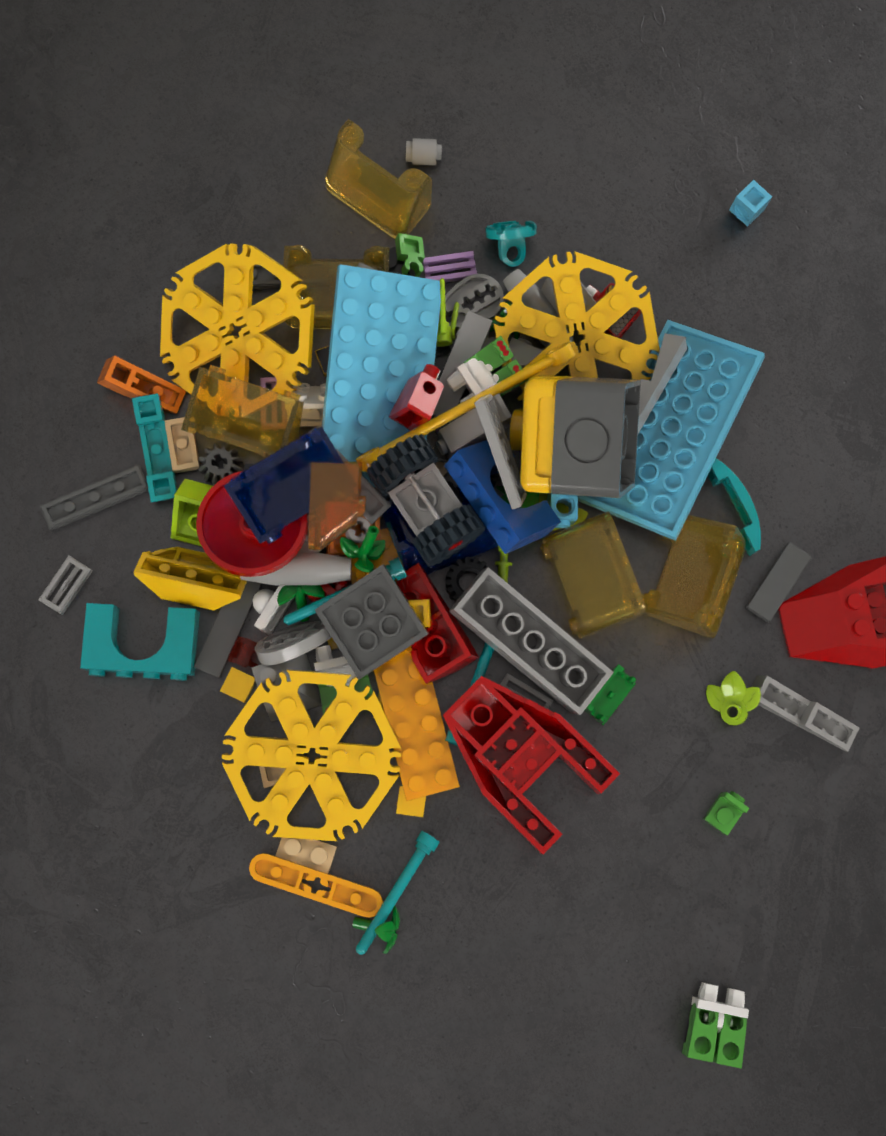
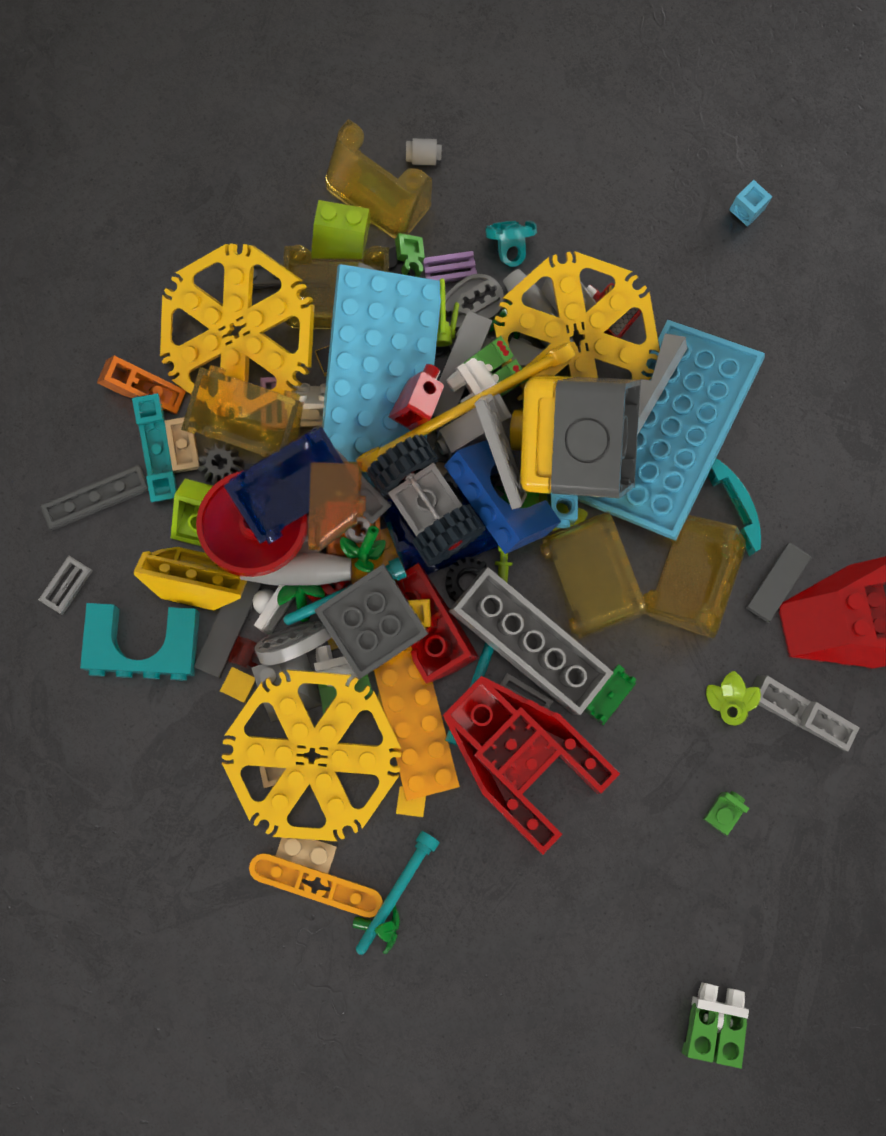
none -> lime slope [311,200,370,267]

